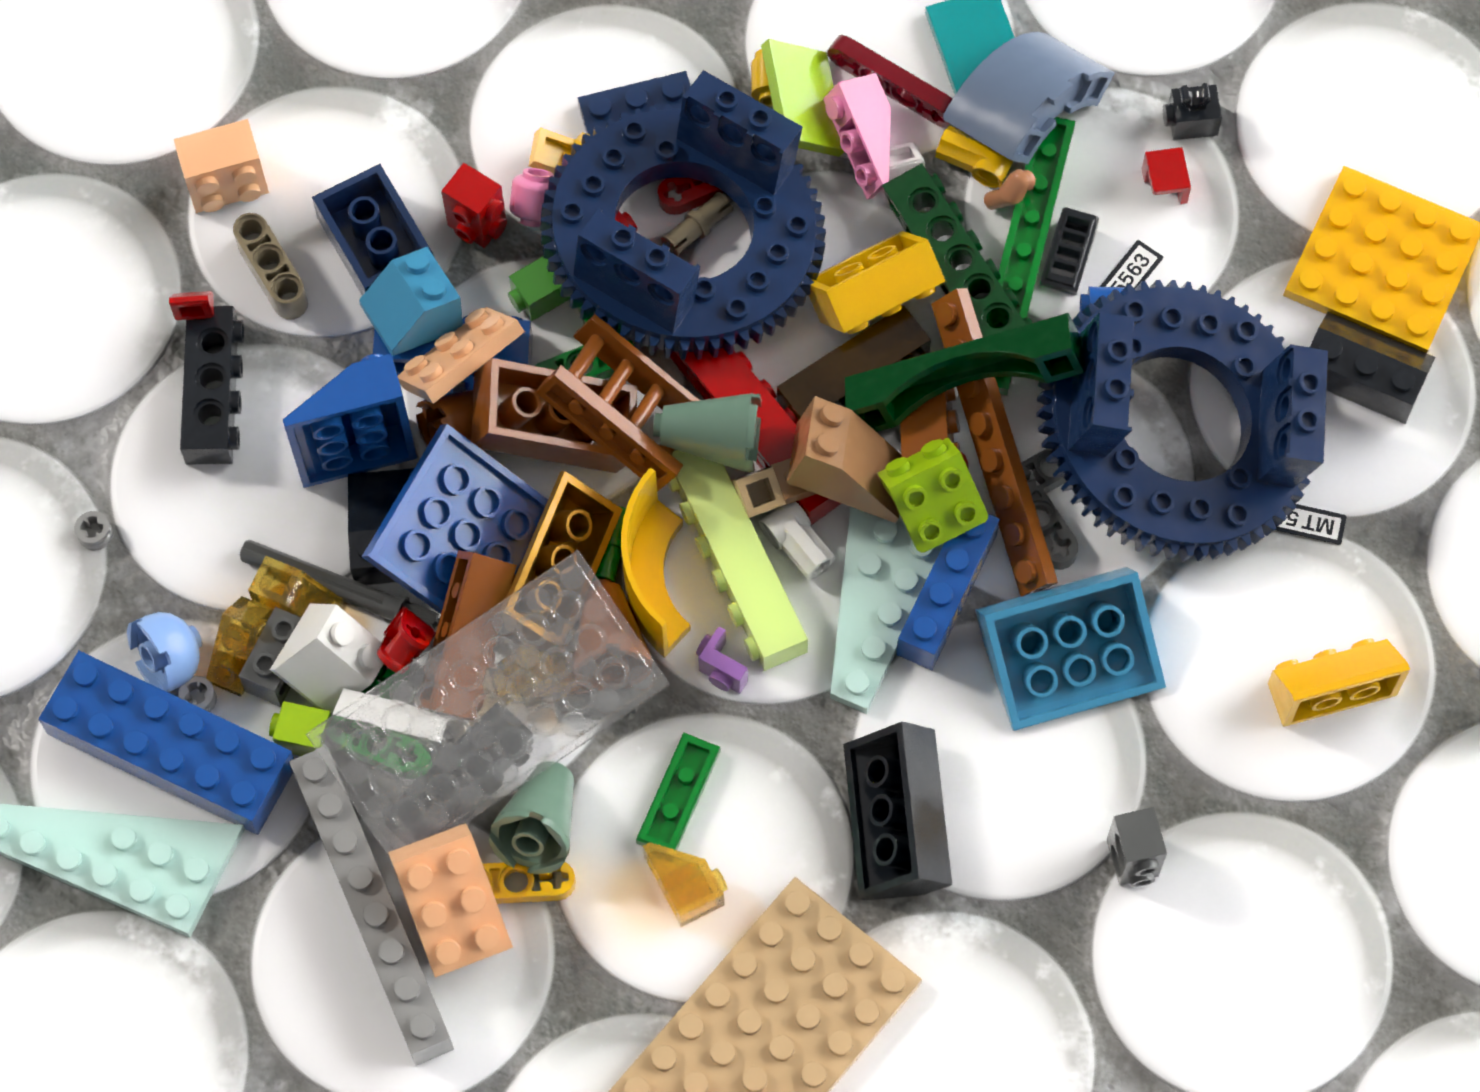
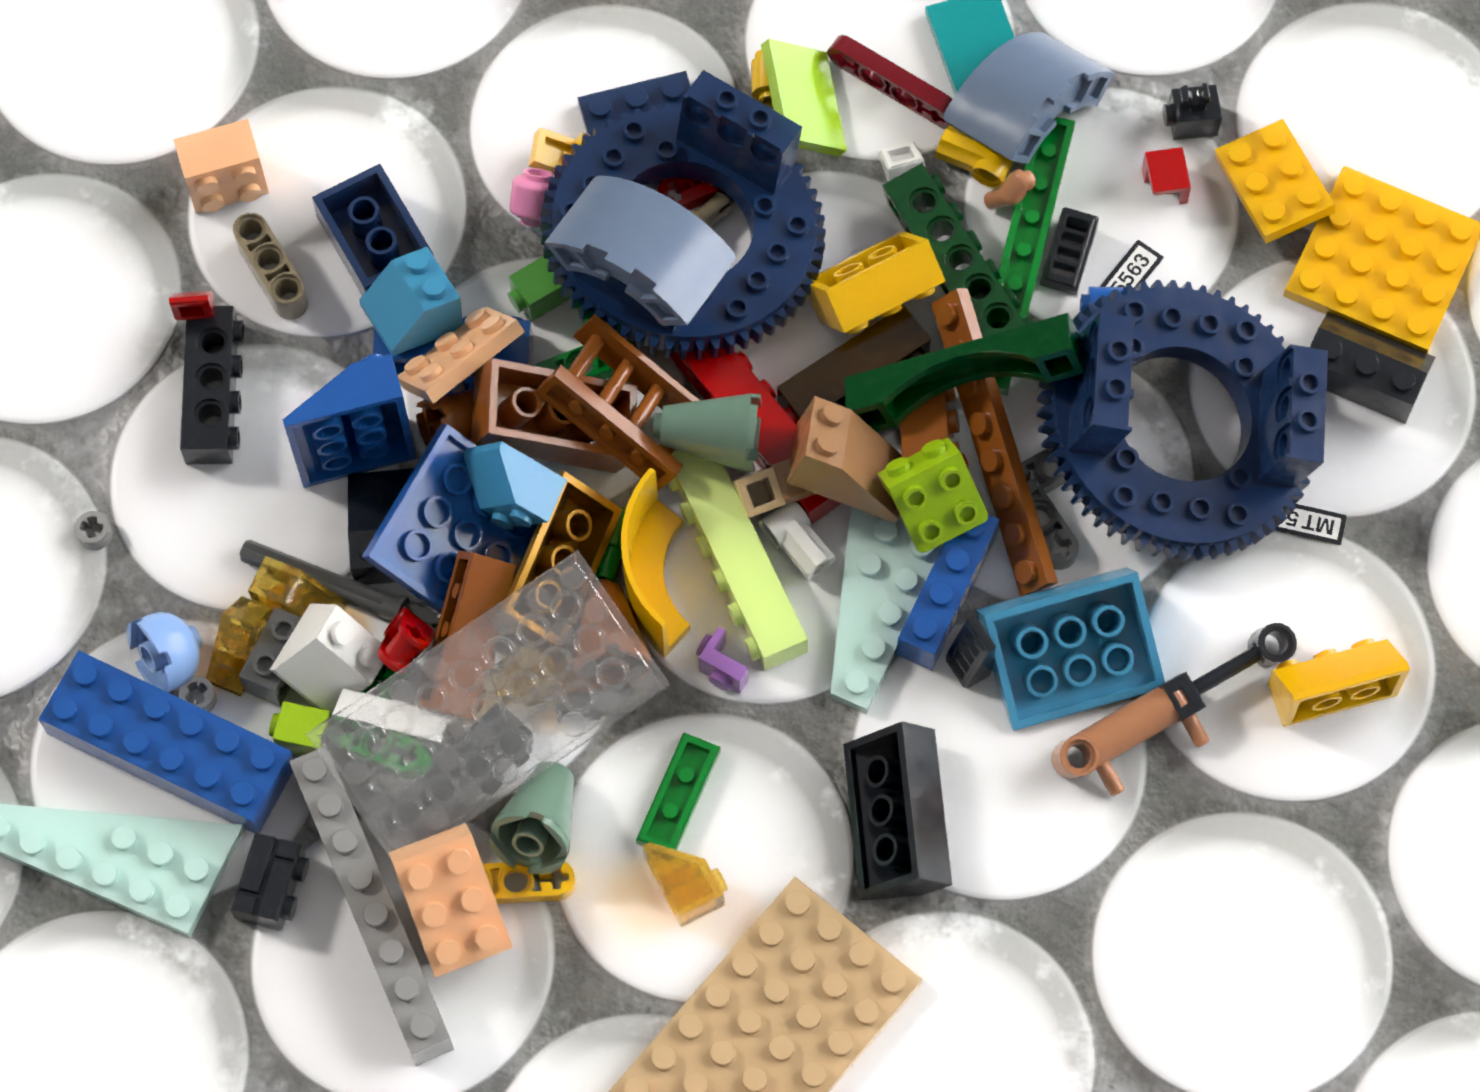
red brick [441,162,507,248] -> none
bright pink slope [823,73,891,199] -> none
dark grey brick [1106,807,1167,887] -> none
none -> black brick [231,833,310,931]
none -> dark azure slope [463,441,567,530]
none -> sand blue panel [544,176,736,326]
none -> black slope [946,616,996,688]
none -> nougat piece [1051,623,1297,797]
none -> yellow plate [1214,119,1335,244]

